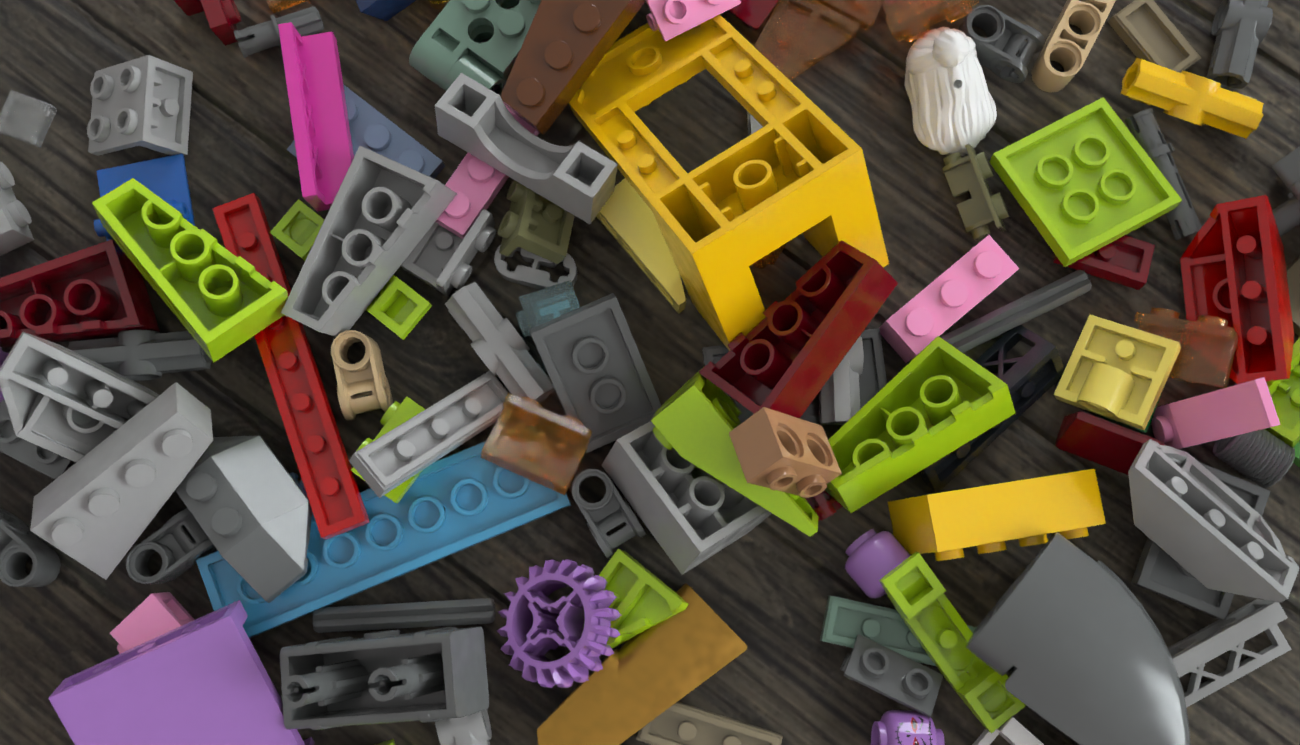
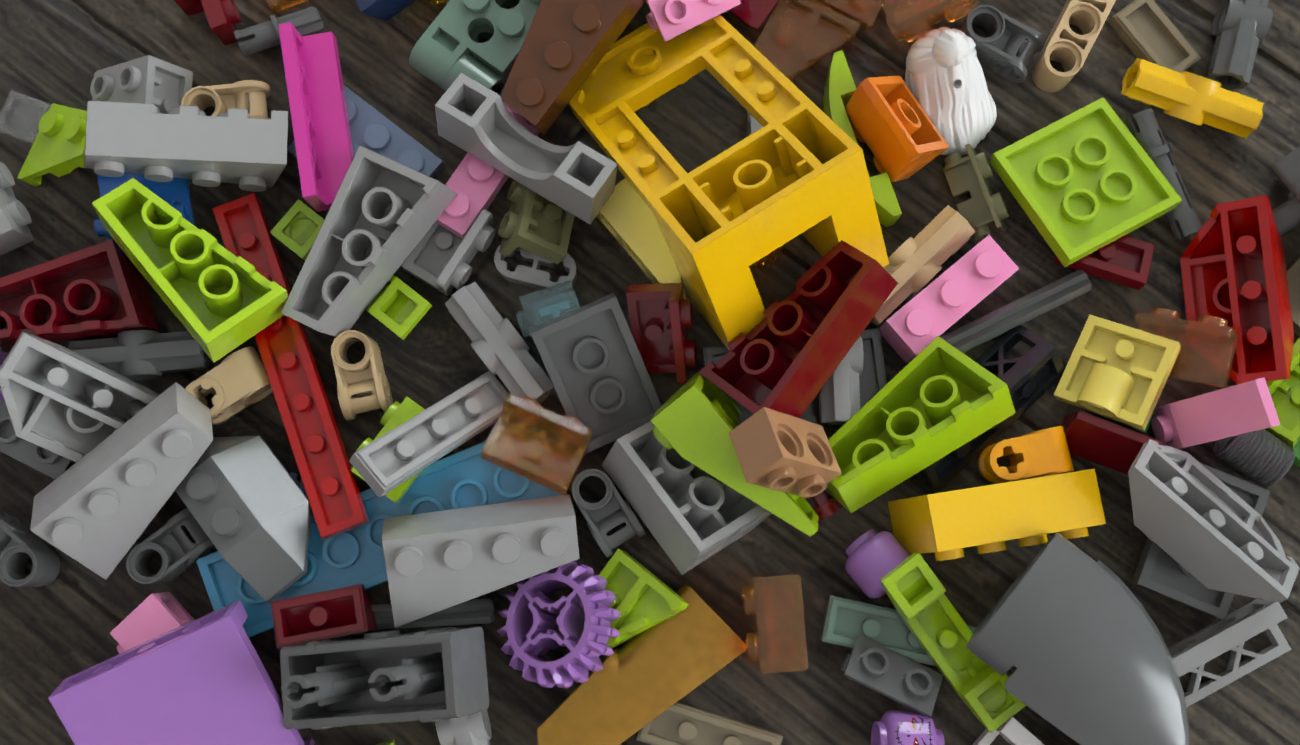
none -> lime wing [17,103,87,186]
none -> light grey wedge [84,101,288,192]
none -> tan piece [181,80,270,119]
none -> tan piece [185,346,273,425]
none -> dark red slope [271,584,377,649]
none -> light grey wedge [382,494,580,628]
none -> dark red bracket [626,283,697,384]
none -> clear orange bracket [742,574,808,674]
none -> lime slope [823,50,902,227]
none -> orange slope [845,76,949,182]
none -> tan piece [871,205,976,326]
none -> light orange piece [977,426,1074,484]

